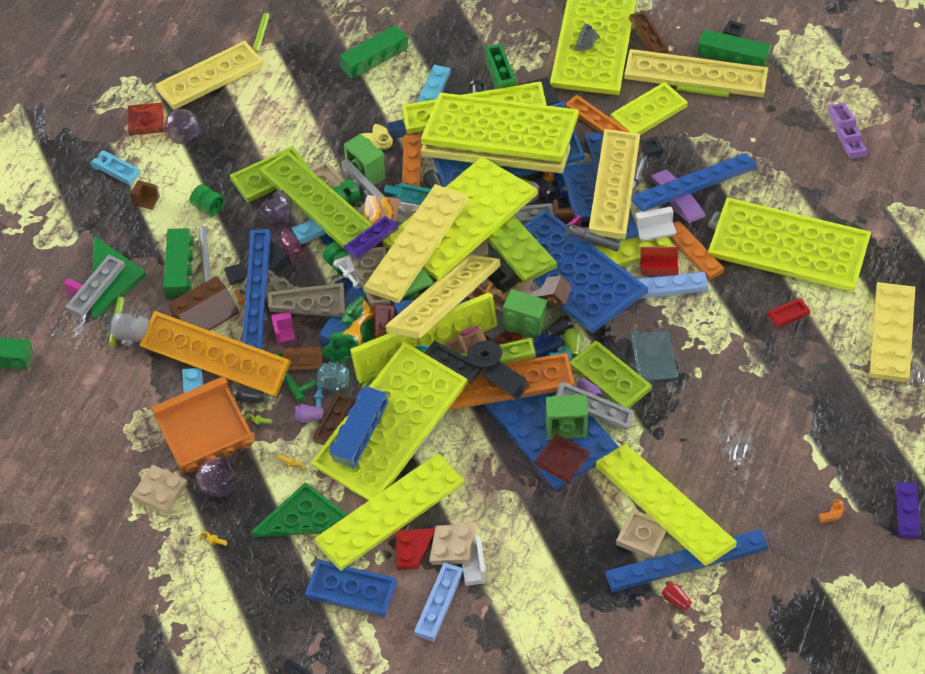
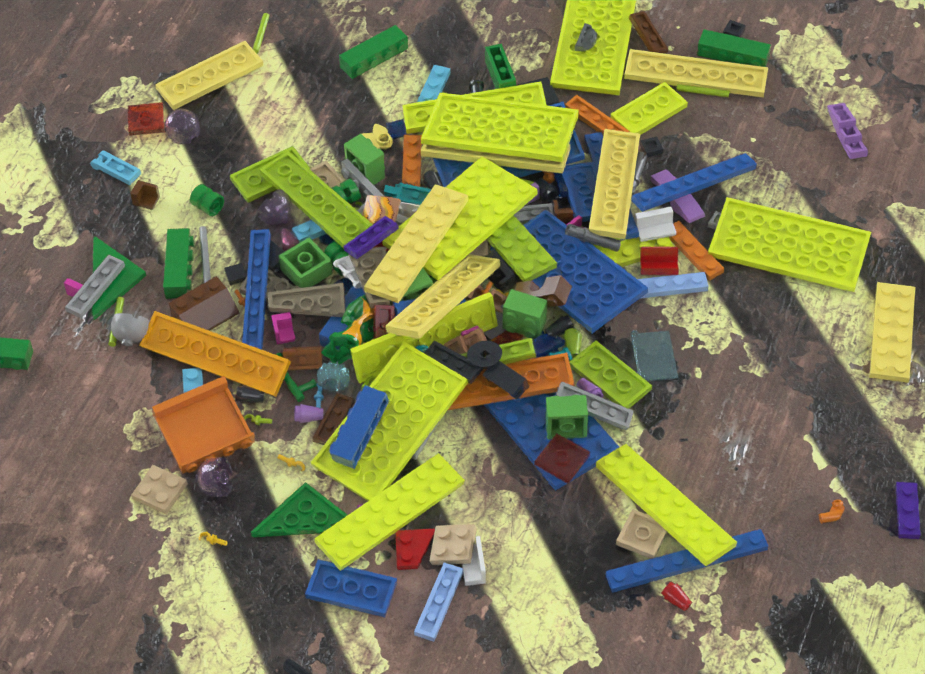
red tile [767,298,810,329] -> none
none -> bright green brick [279,237,333,288]

